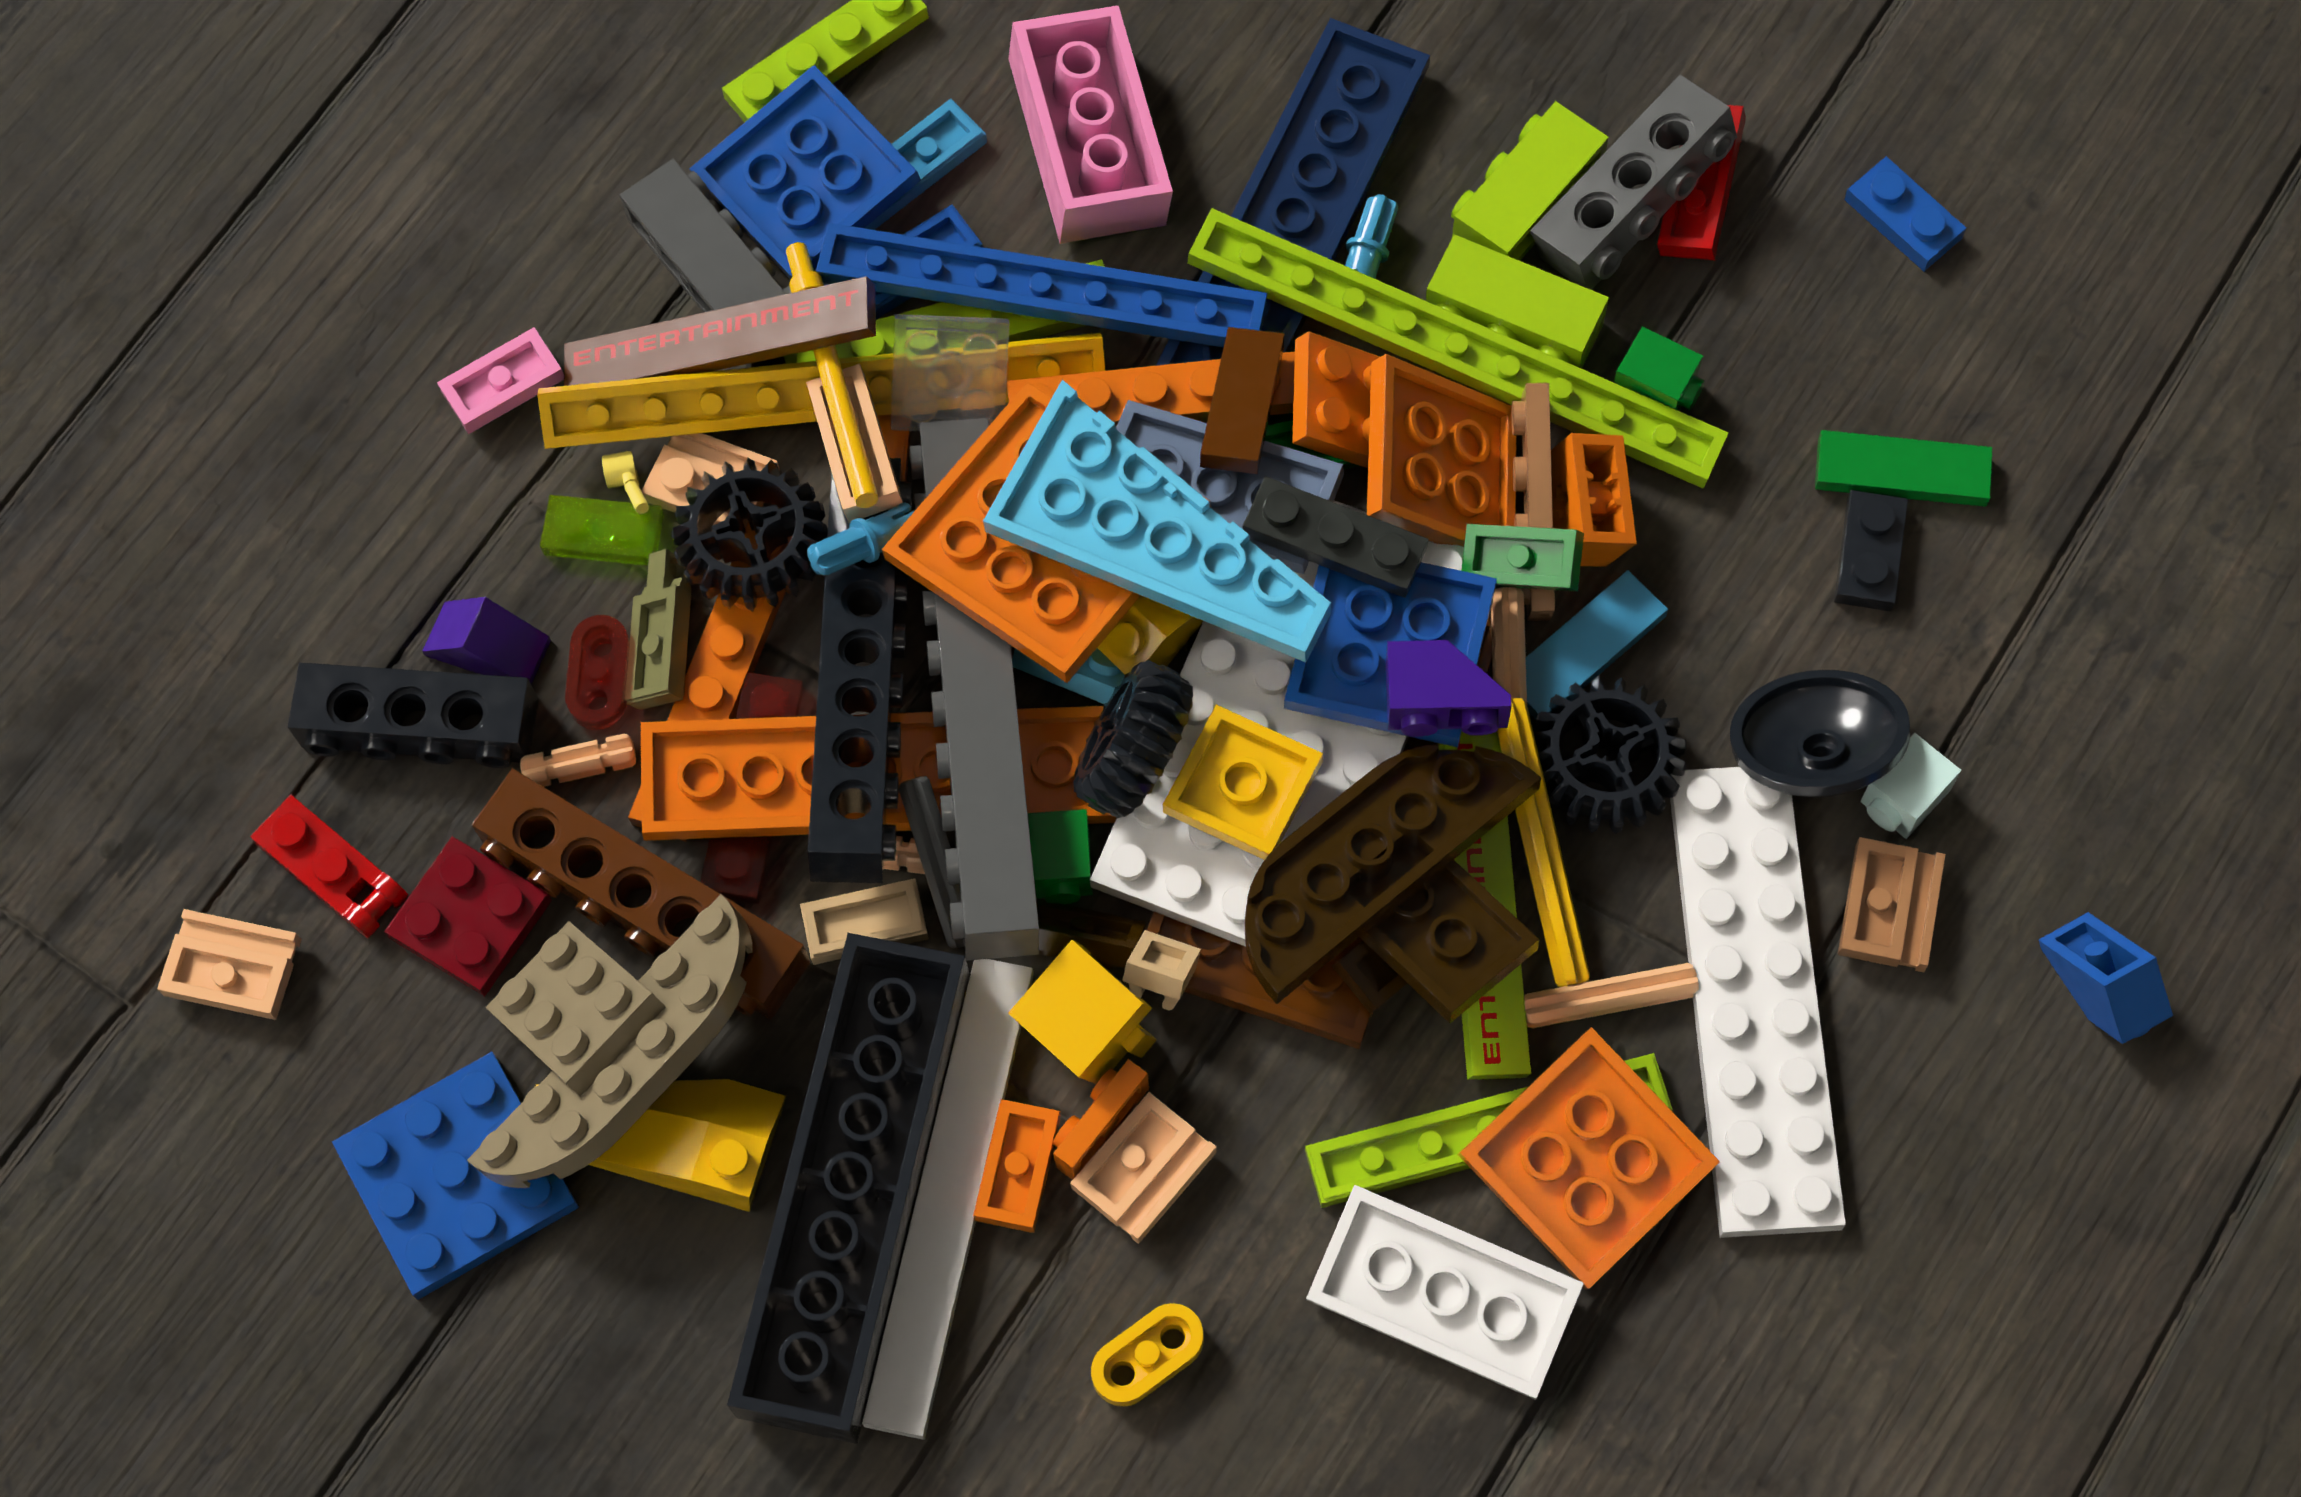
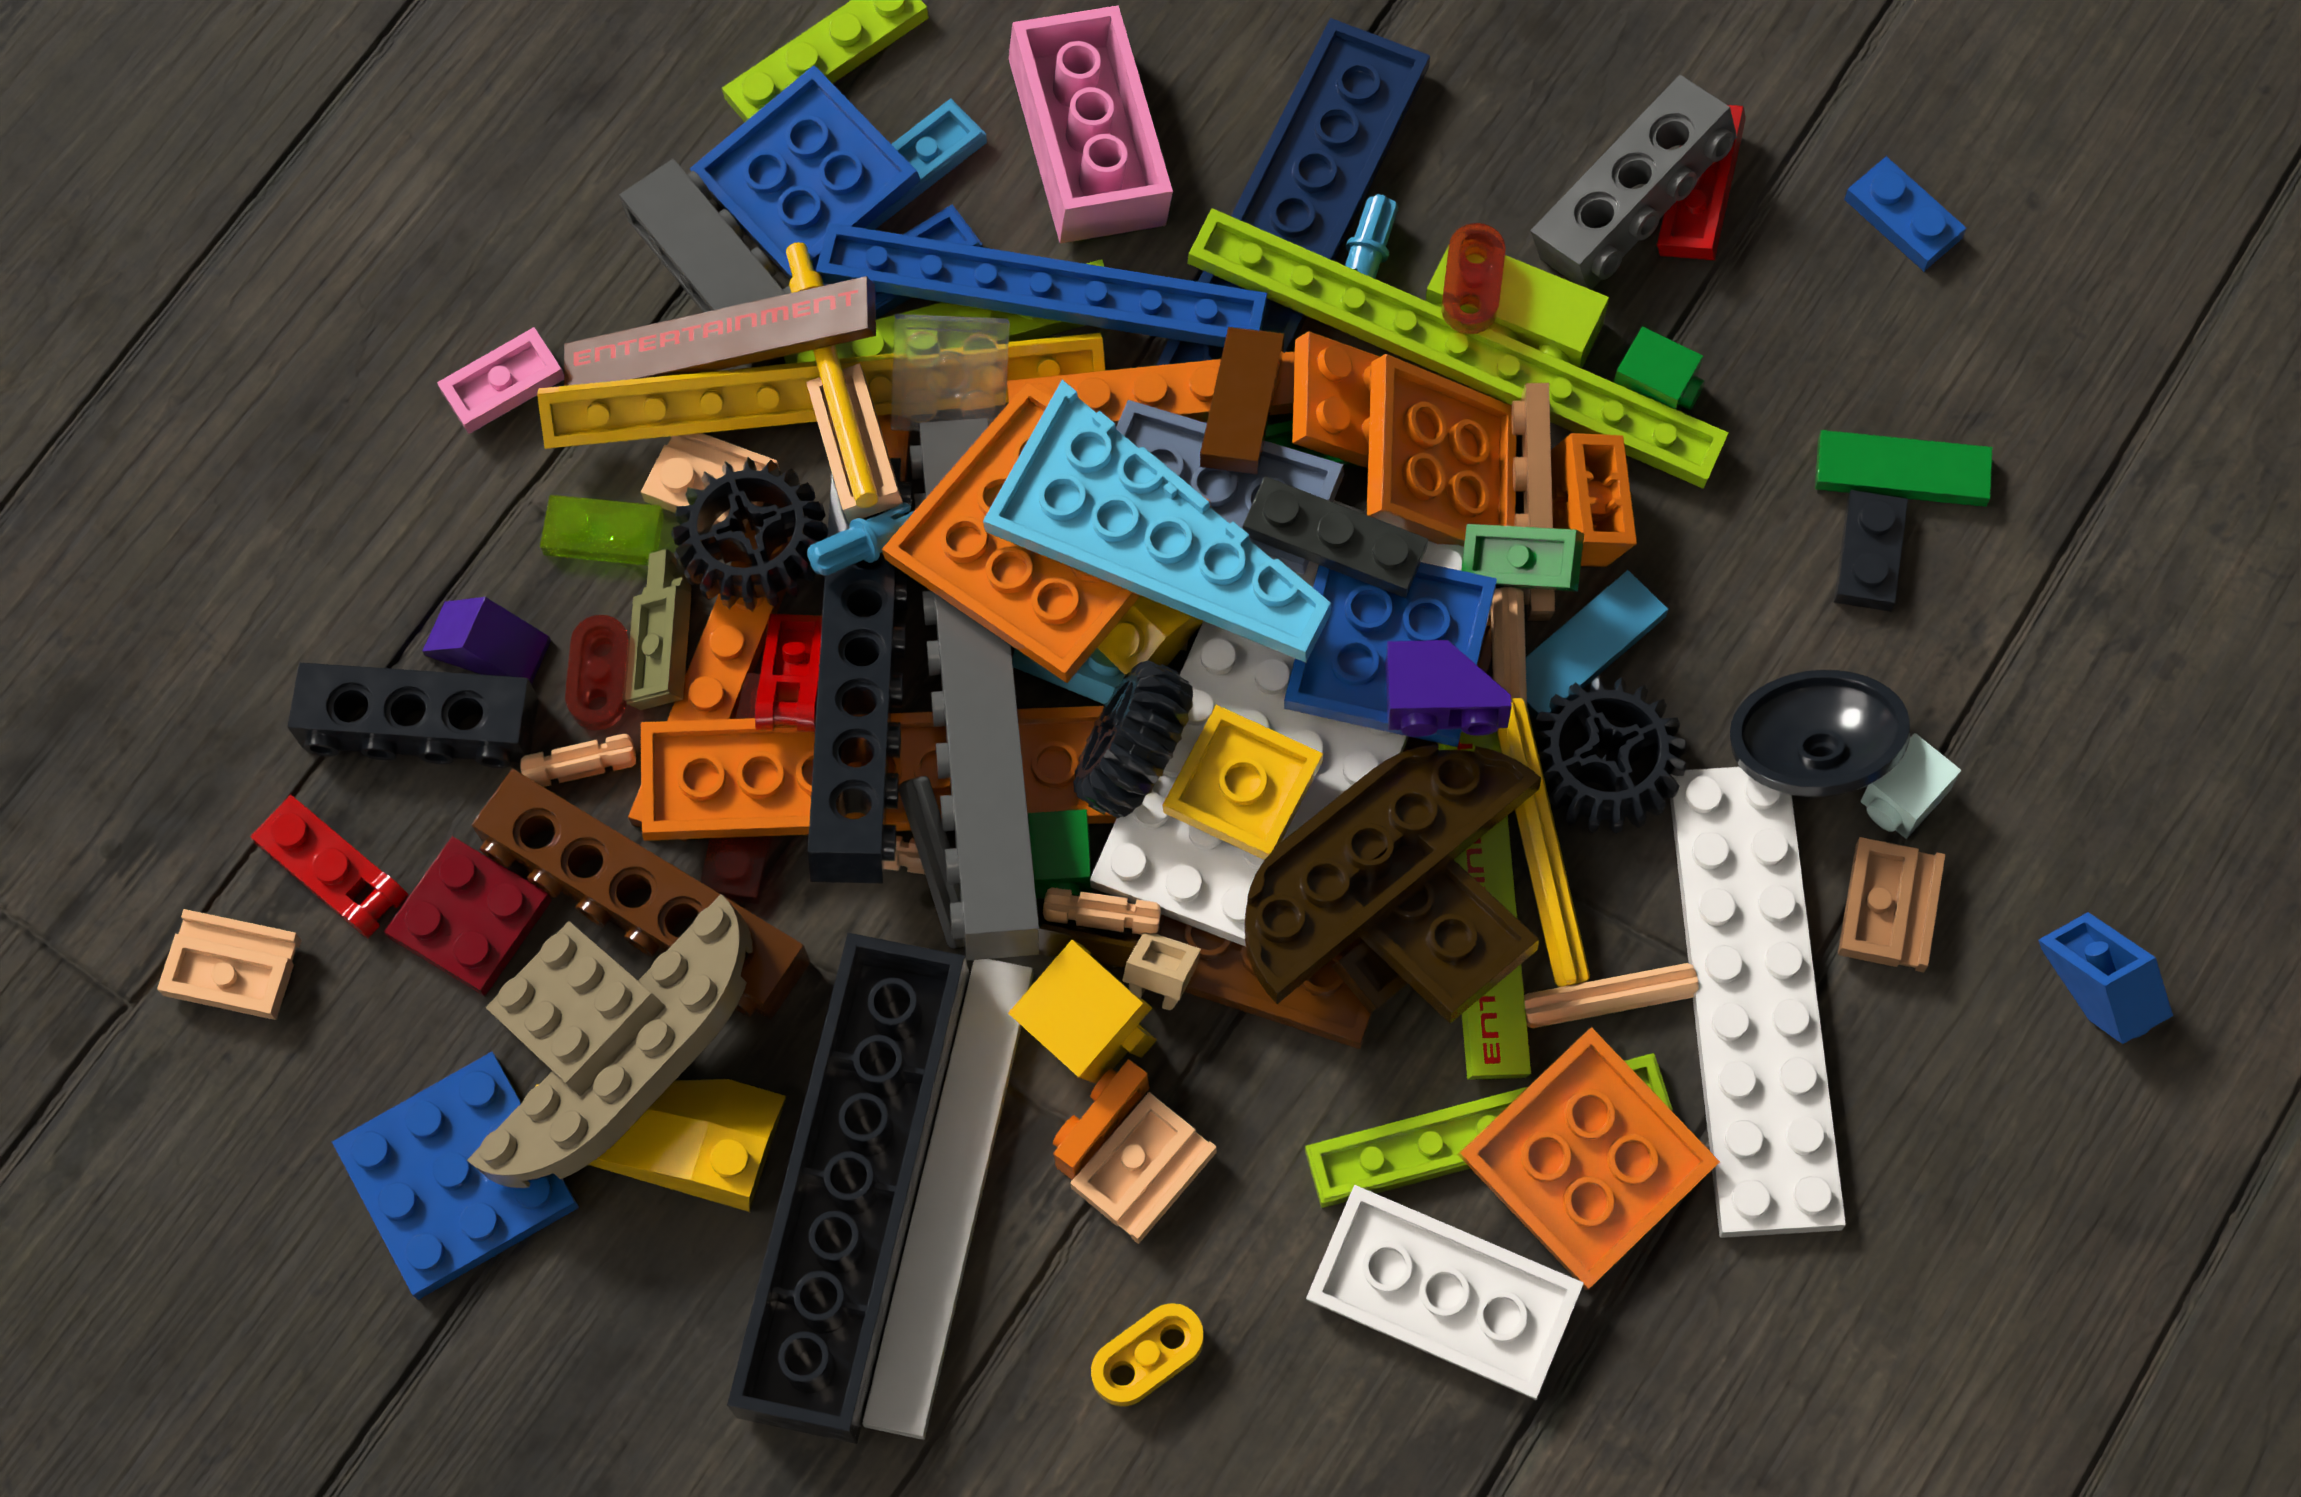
light yellow hand [602,451,649,514] -> none
tan tile [800,878,929,965] -> none
orange plate [973,1099,1061,1233] -> none
lime brick [1451,101,1609,261] -> none
none -> red plate [755,614,822,732]
none -> light nougat axle [1043,888,1161,935]
none -> clear red plate [1441,223,1506,334]

